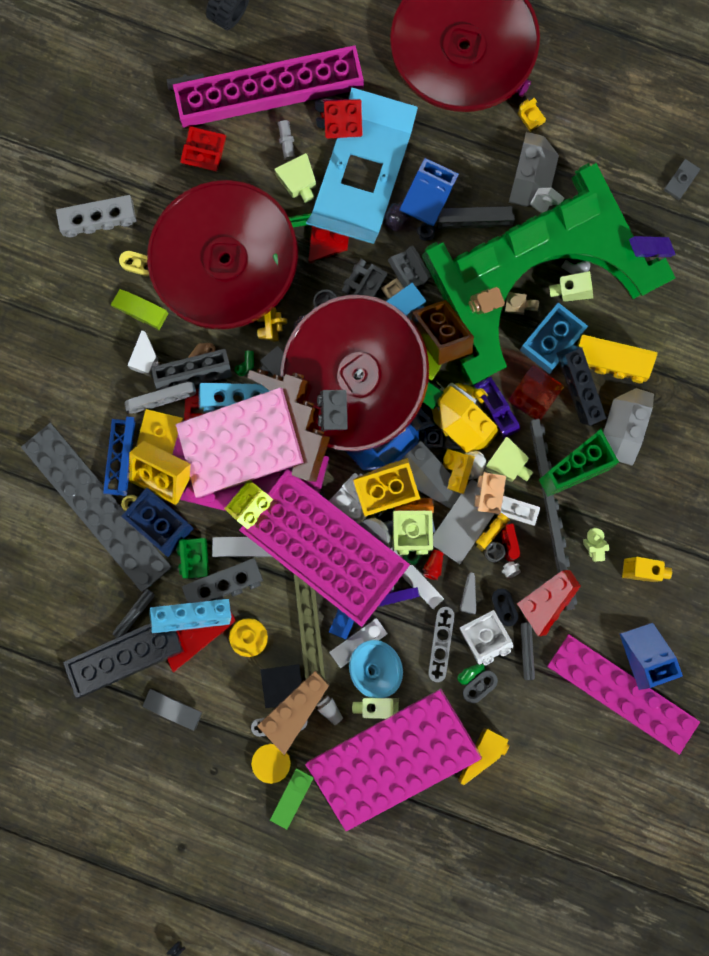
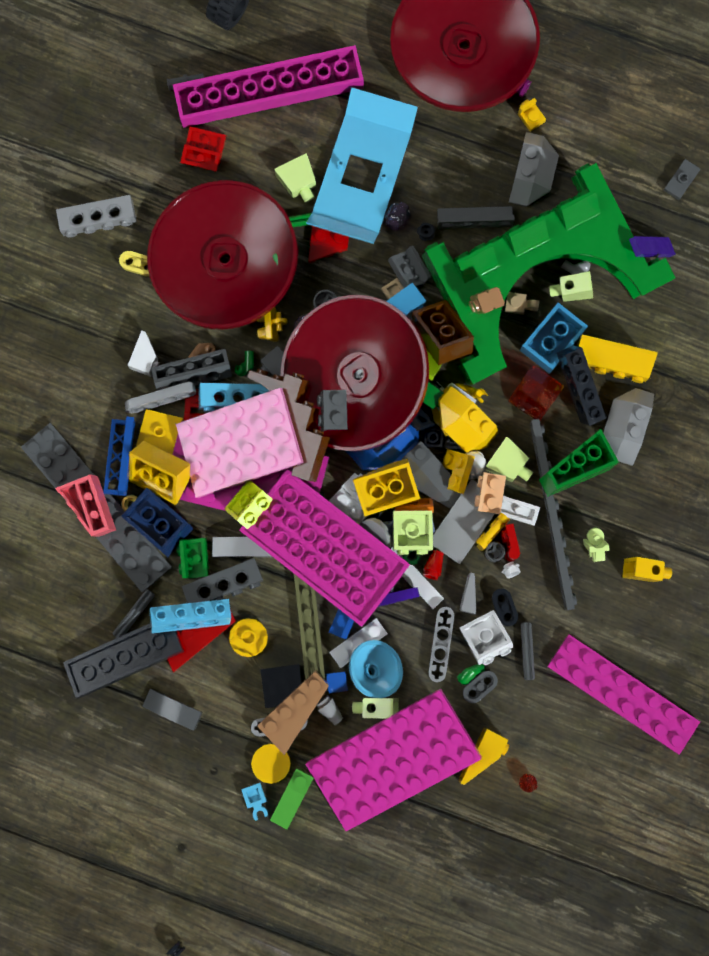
lime slope [111,289,168,330] -> none
light grey pin [278,120,296,160] -> none
red plate [315,98,362,139] -> none
dark grey plate [342,259,388,297] -> none
blue slope [400,158,459,226] -> none
dark purple slope [474,377,520,439] -> none
wedge [517,570,581,636] -> none
white bracket [530,188,564,213] -> none
blue slope [620,623,683,690] -> none
none -> coral wedge [55,474,116,537]
none -> medium azure plate [241,782,268,821]
none -> blue slope [326,671,348,693]
none -> clear red plate [519,774,538,793]

